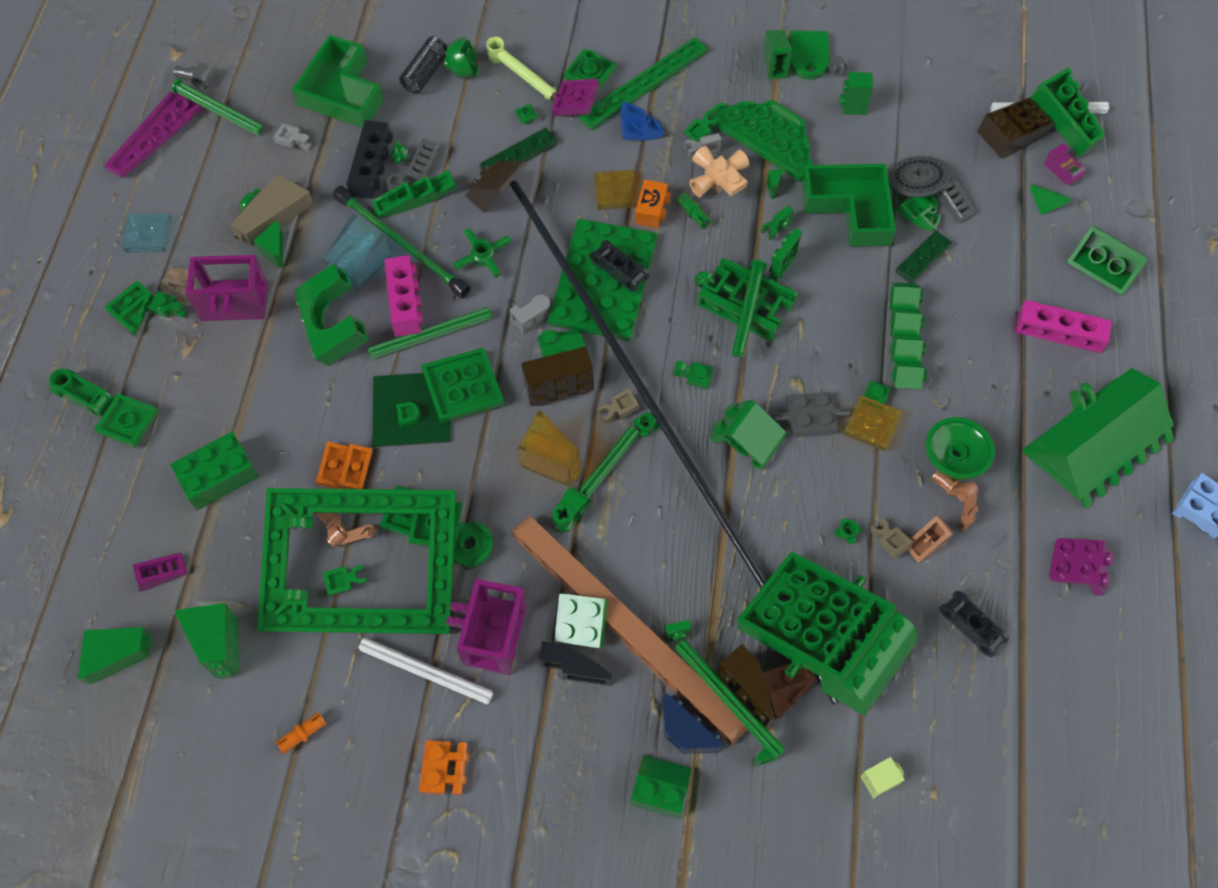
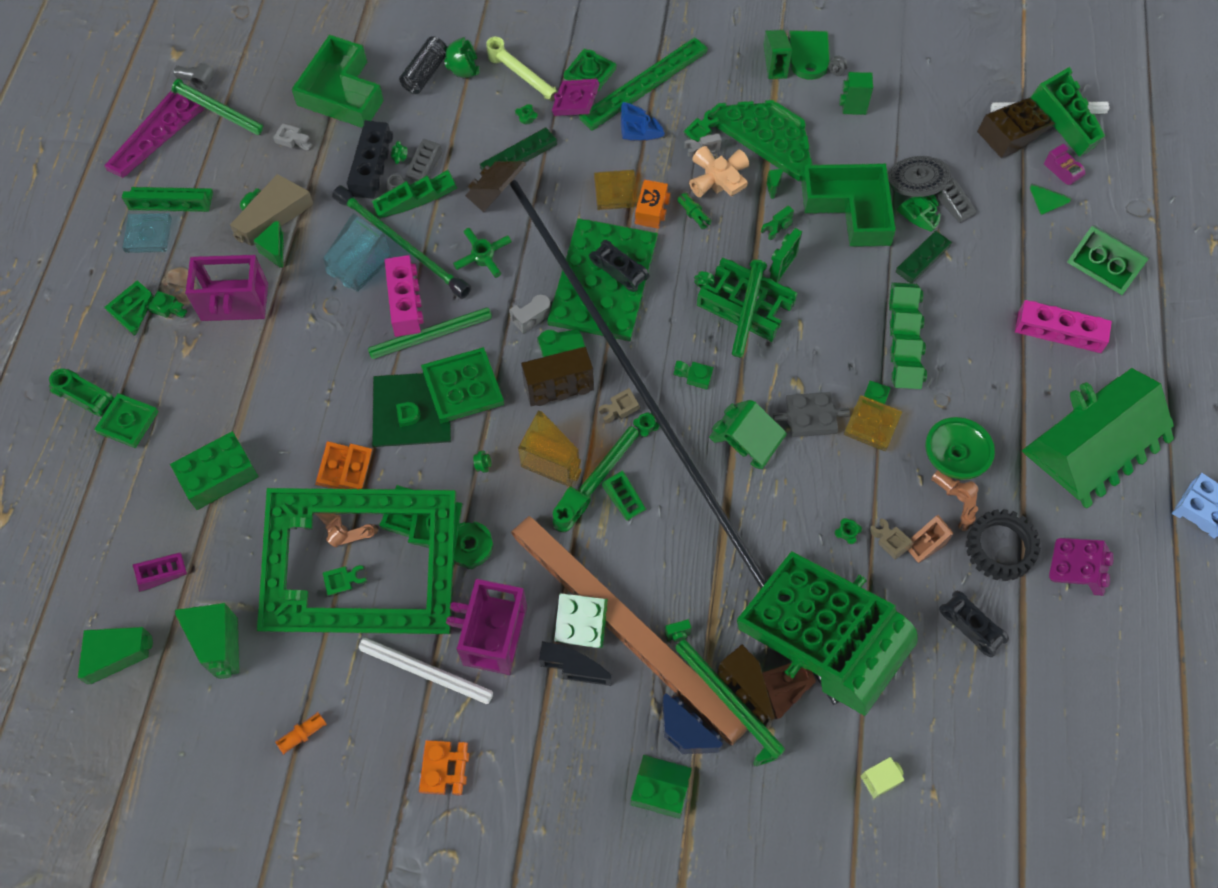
green arch [294,263,369,366] -> none
none -> green fence [122,187,213,212]
none -> green plate [473,450,492,473]
none -> green slope [601,470,646,521]
none -> black tyre [966,509,1041,581]

